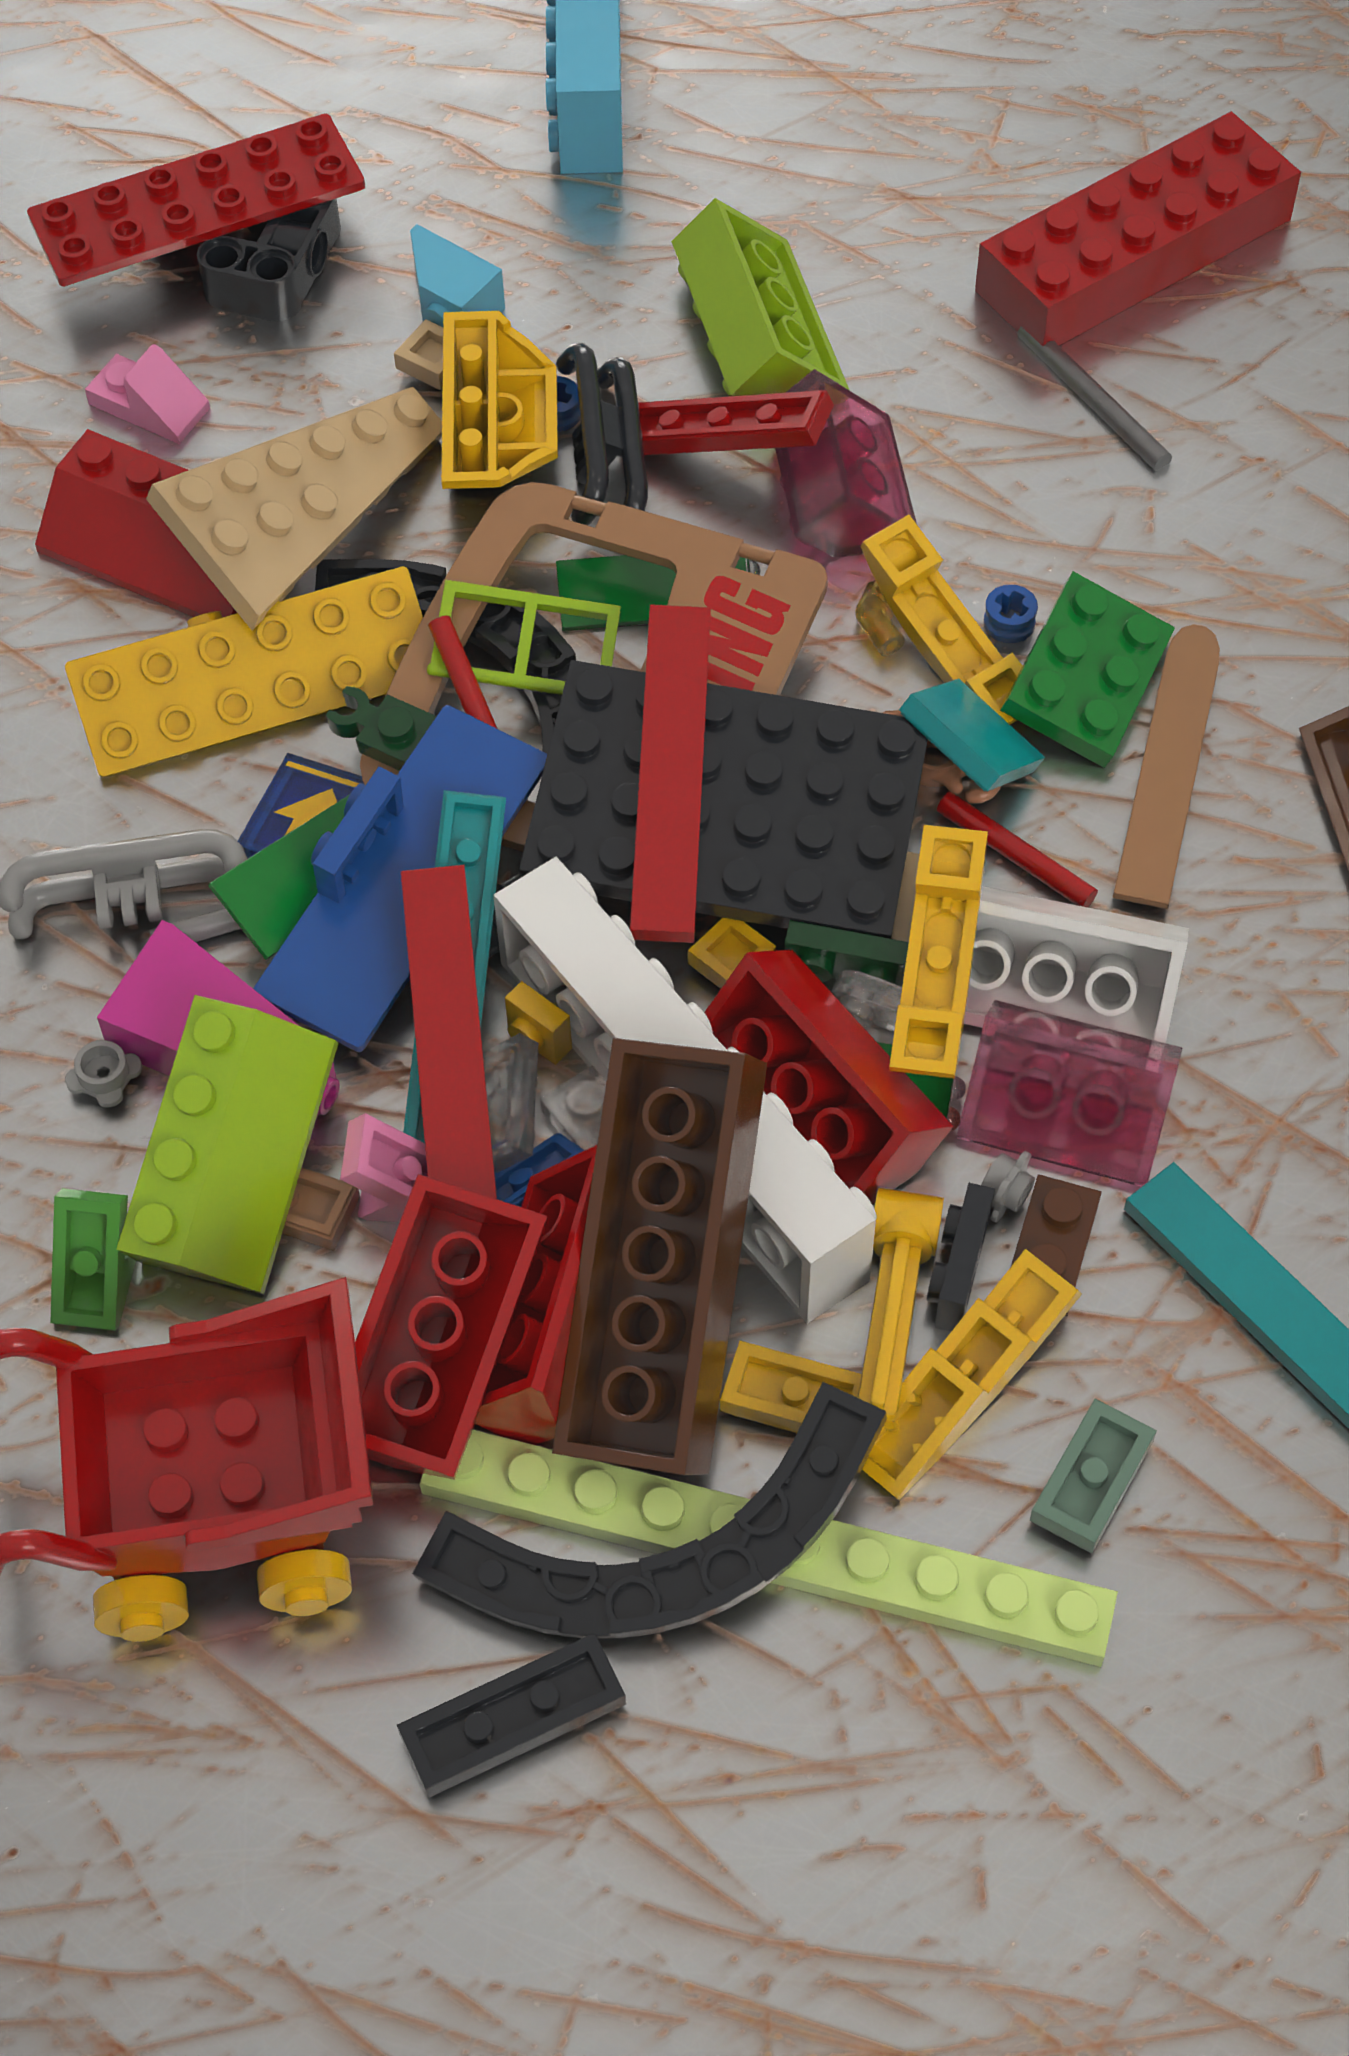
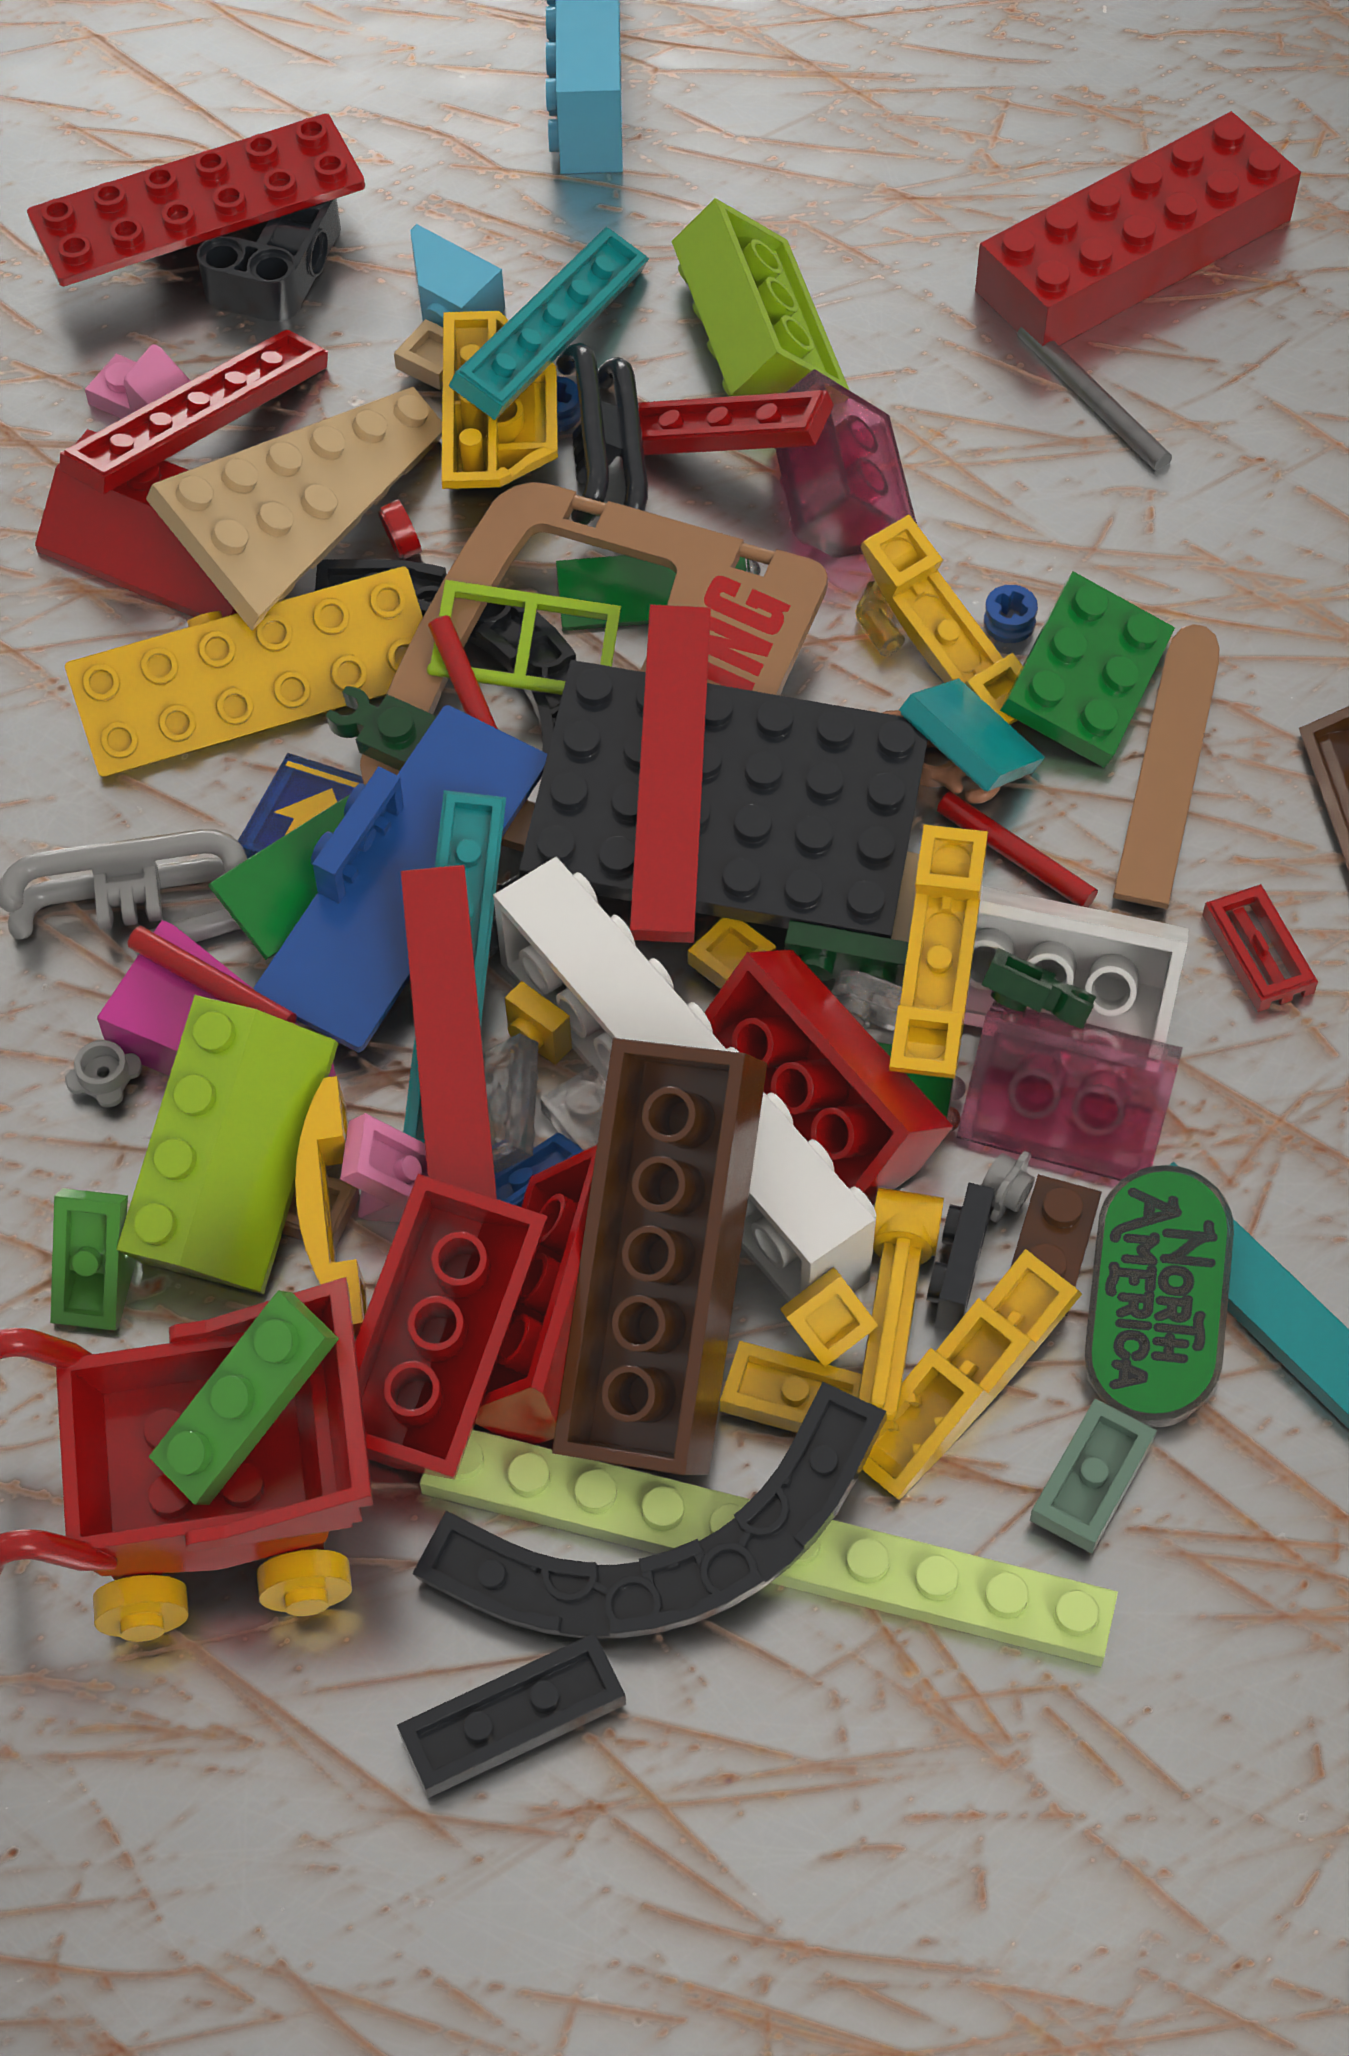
none -> red tile [60,329,328,494]
none -> red bar [128,926,297,1024]
none -> bright green plate [149,1290,339,1505]
none -> yellow slope [295,1076,368,1341]
none -> red tile [378,499,422,560]
none -> teal tile [449,227,649,420]
none -> yellow plate [780,1267,879,1368]
none -> dark green plate [981,948,1096,1029]
none -> tile [1085,1165,1234,1427]
none -> red tile [1202,884,1318,1012]

